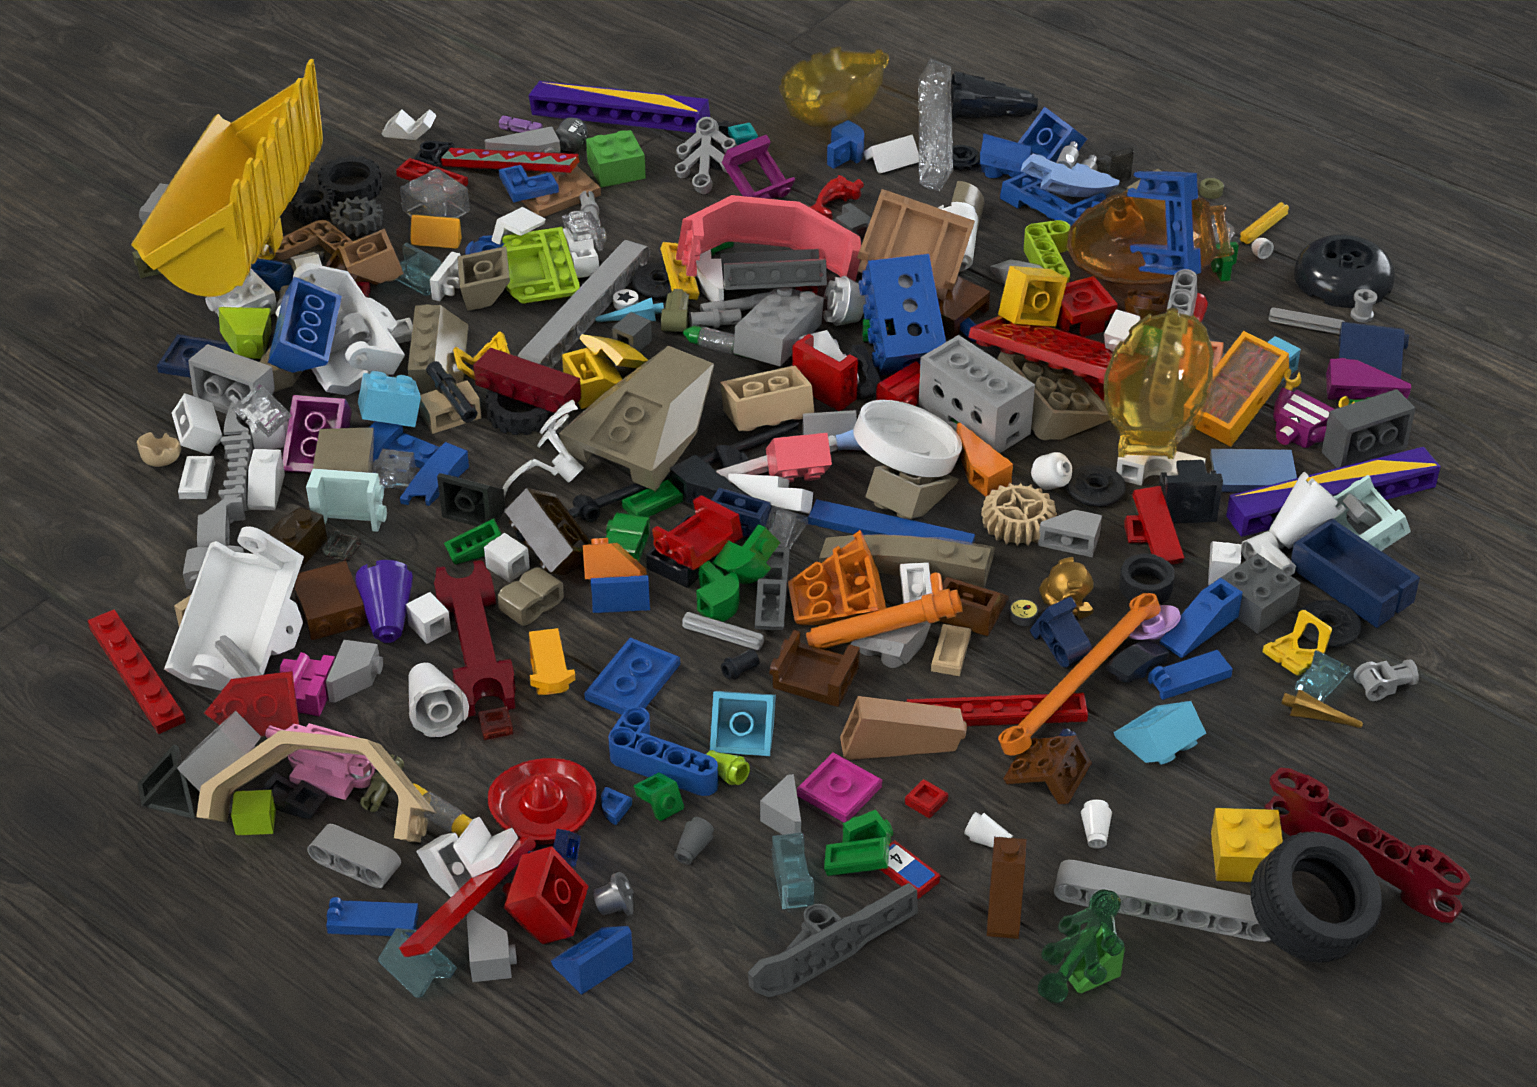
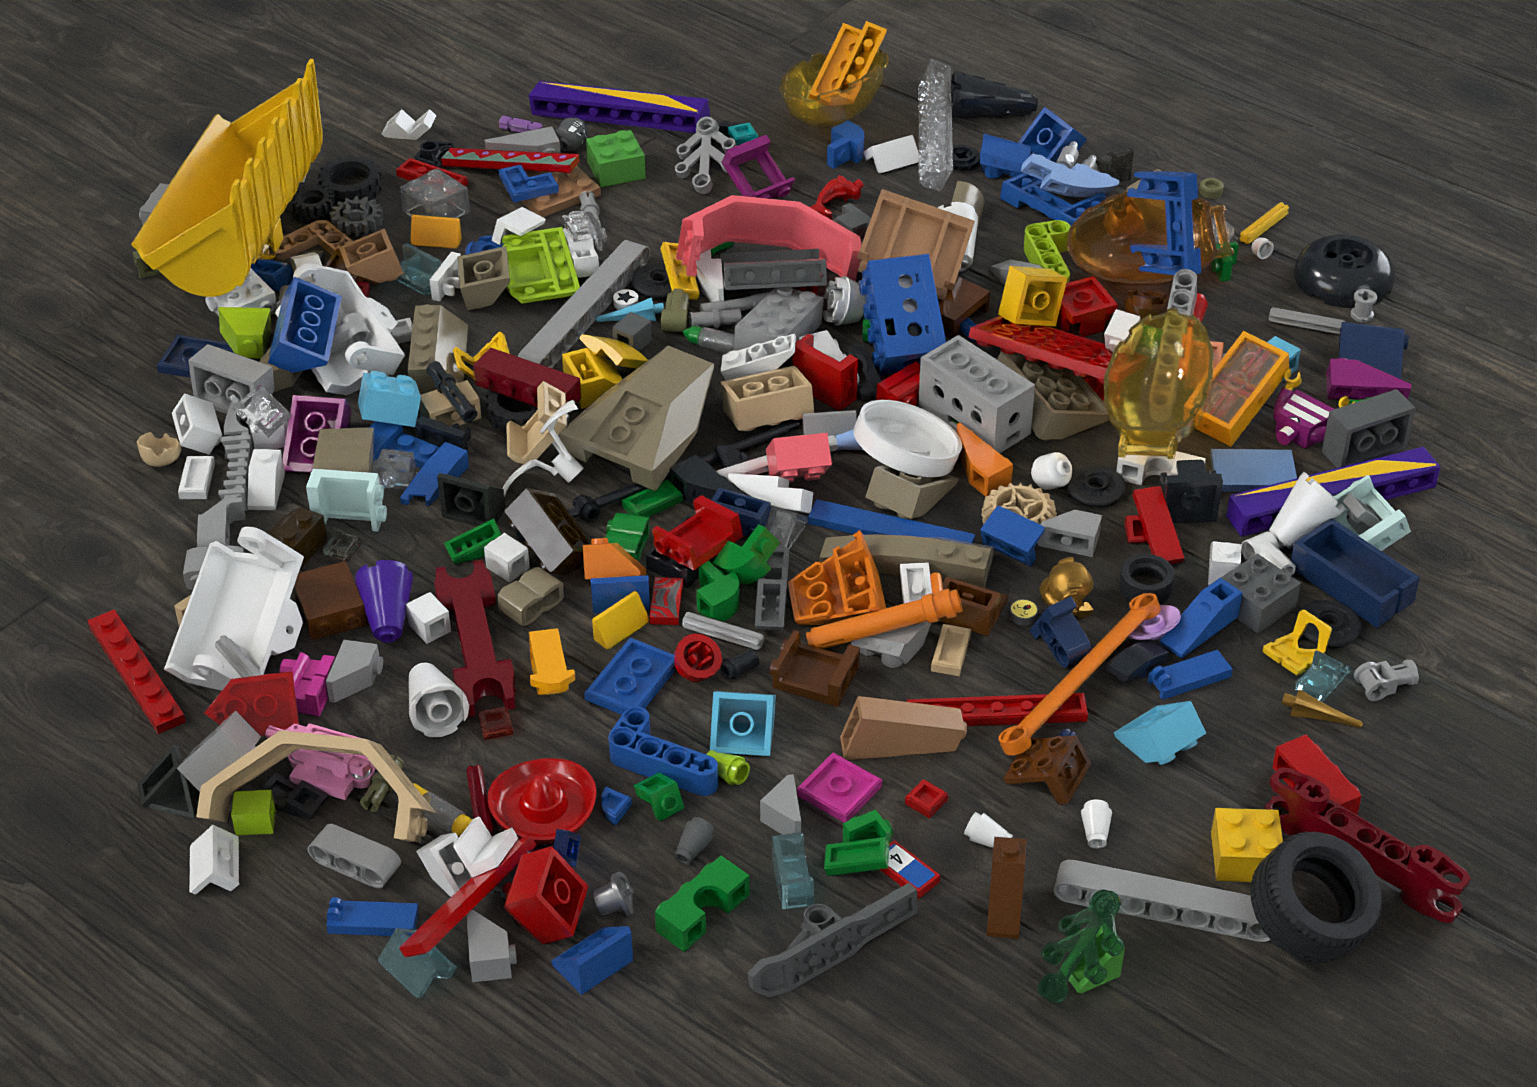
none -> white panel [189,825,239,895]
none -> black plate [416,416,471,452]
none -> dark red axle [466,764,493,836]
none -> tan panel [506,381,567,465]
none -> yellow slope [592,591,649,649]
none -> red tile [650,577,683,625]
none -> green arch [655,856,750,952]
none -> red piece [674,634,722,682]
none -> white slope [721,334,796,381]
none -> light orange slope [808,21,887,107]
none -> blue panel [980,506,1045,567]
none -> red brick [1272,734,1362,815]

